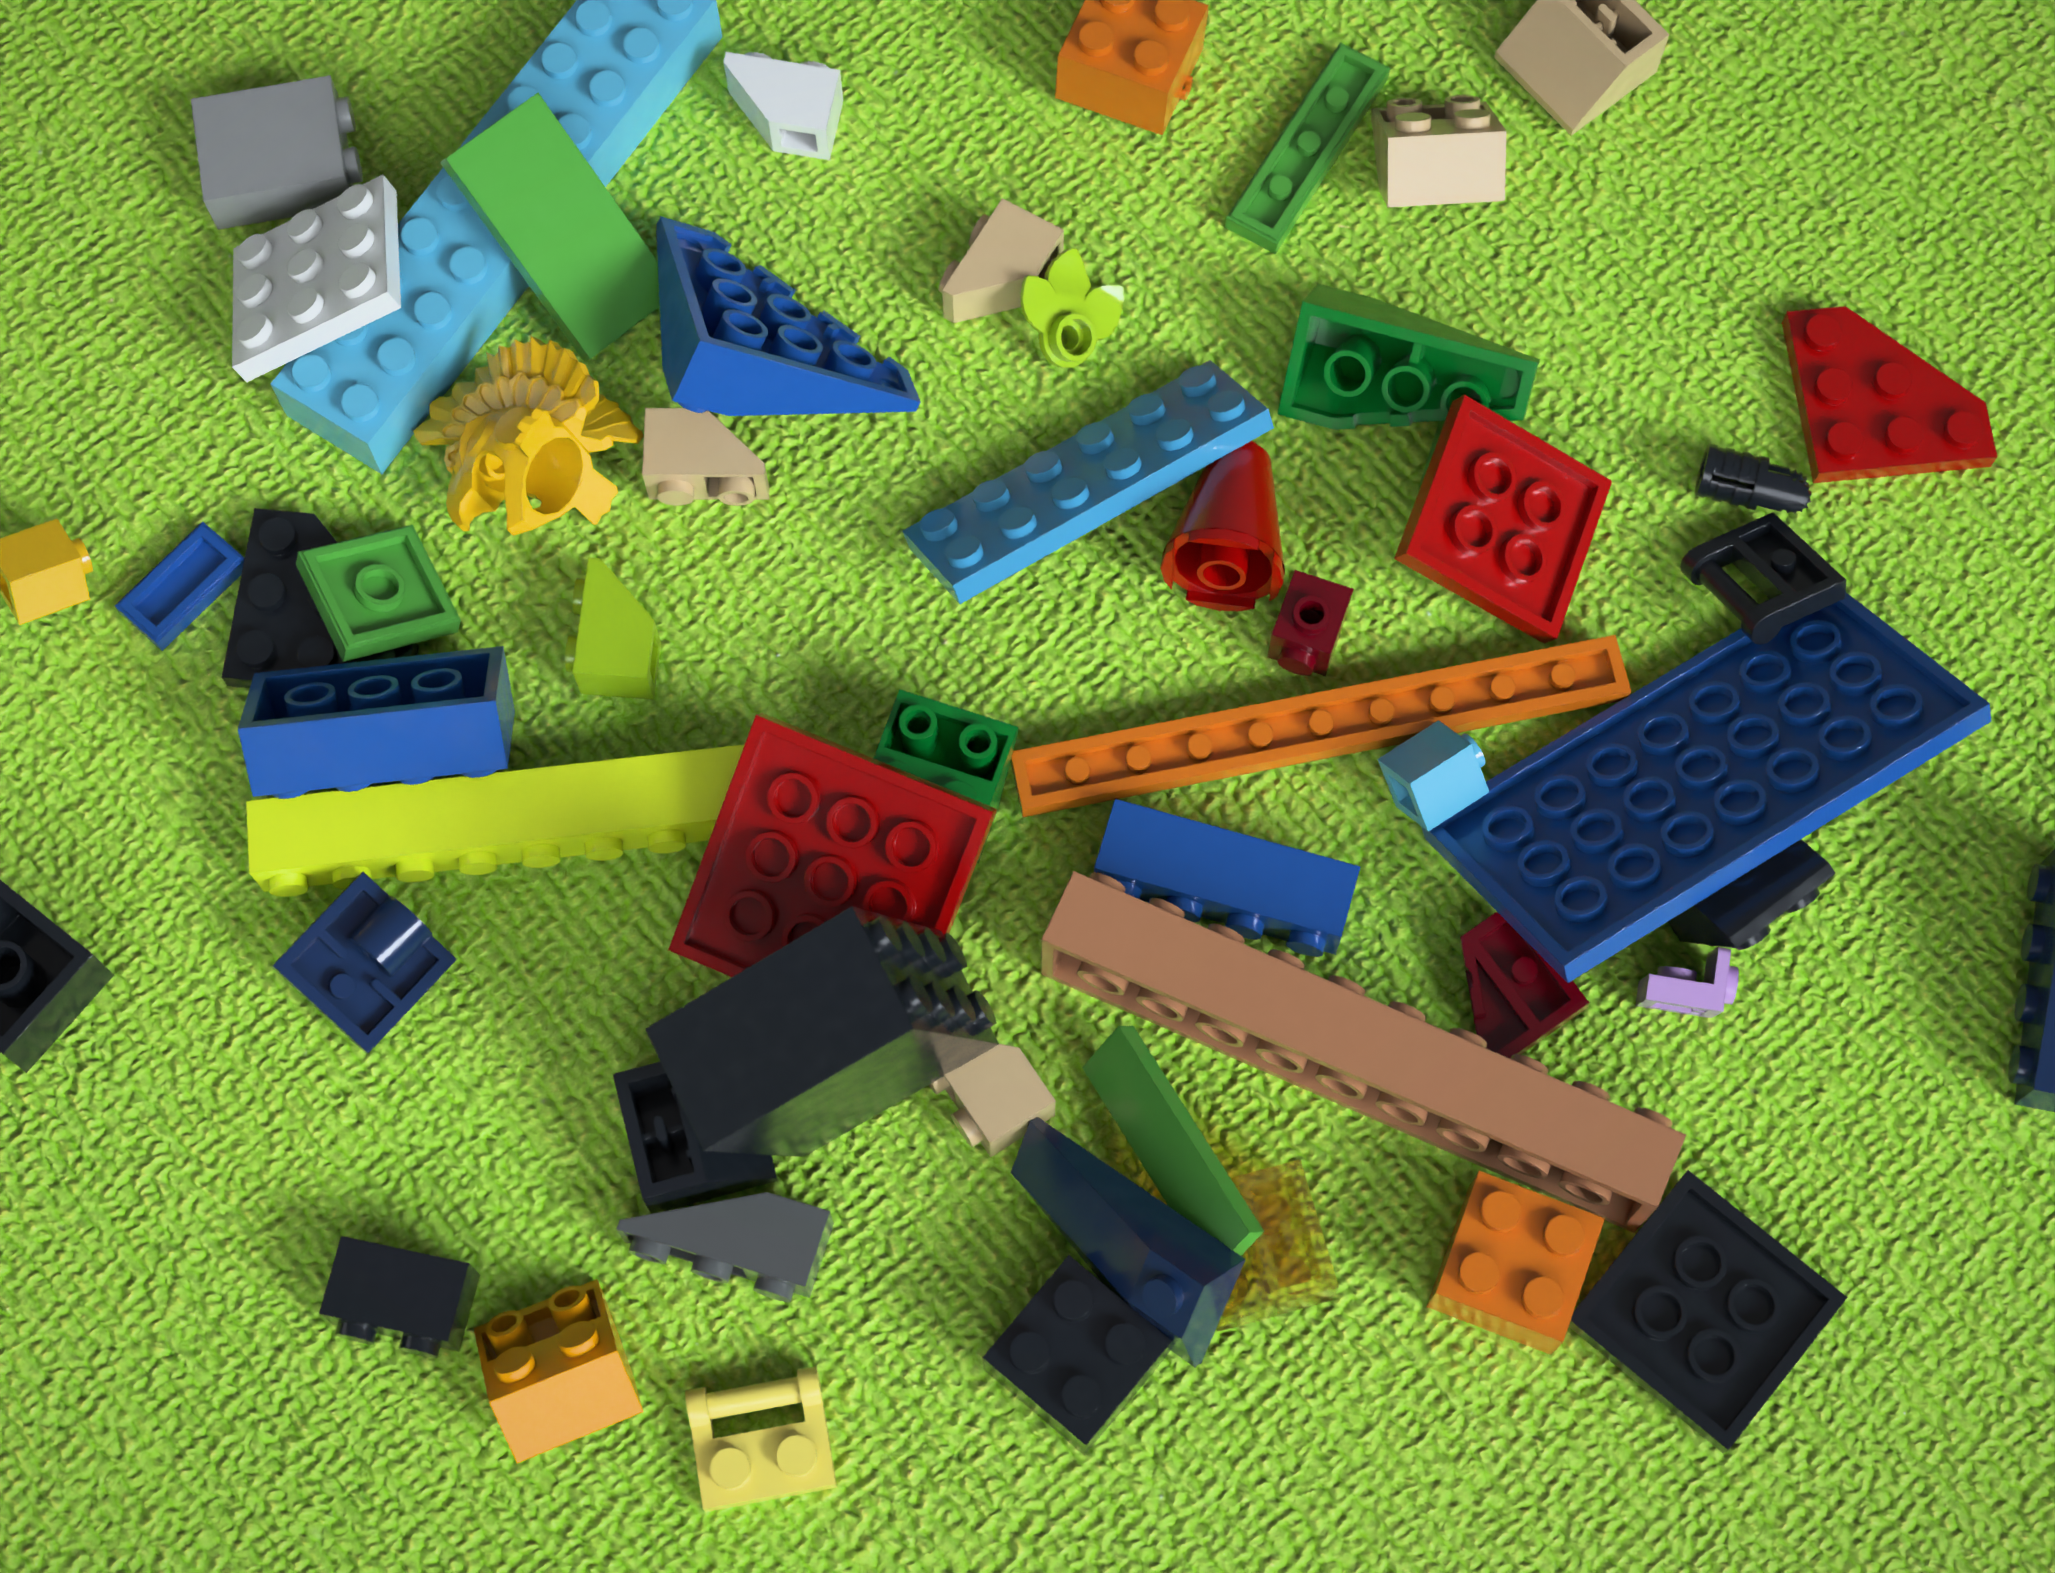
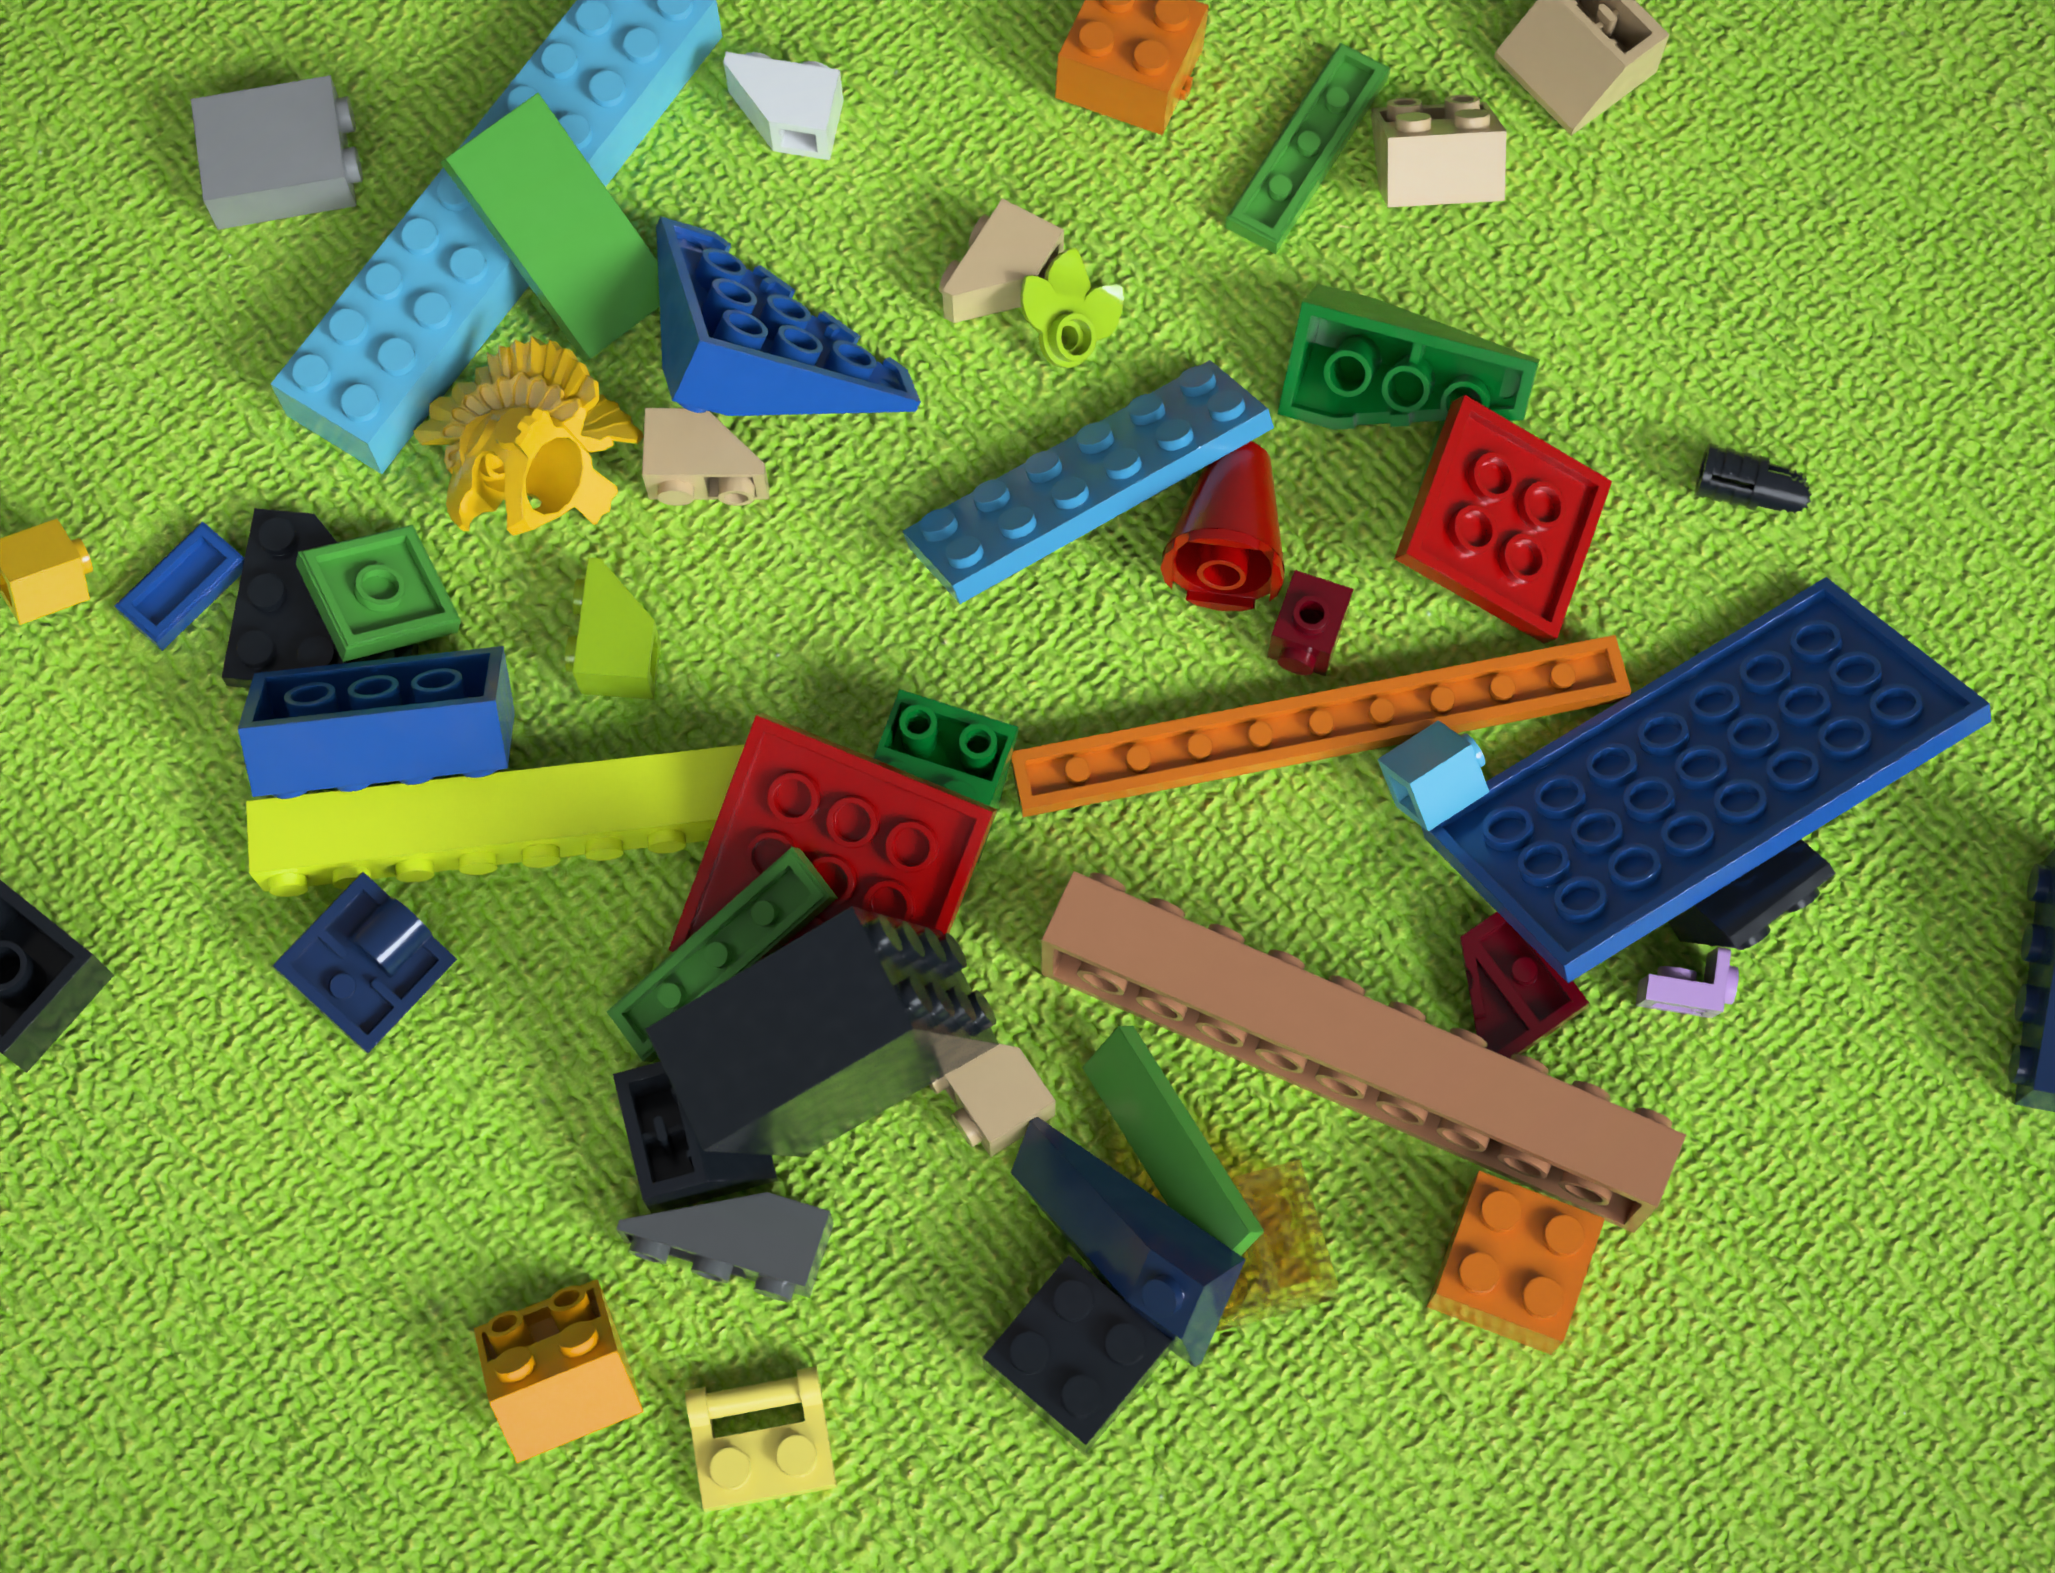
white plate [232,175,401,382] -> none
black brick [319,1236,480,1358] -> none
blue brick [1094,799,1361,957] -> none
black plate [1569,1170,1848,1453] -> none
black plate [1680,512,1846,645] -> none
red plate [1782,306,1997,483] -> none
none -> bright green tile [607,847,838,1061]

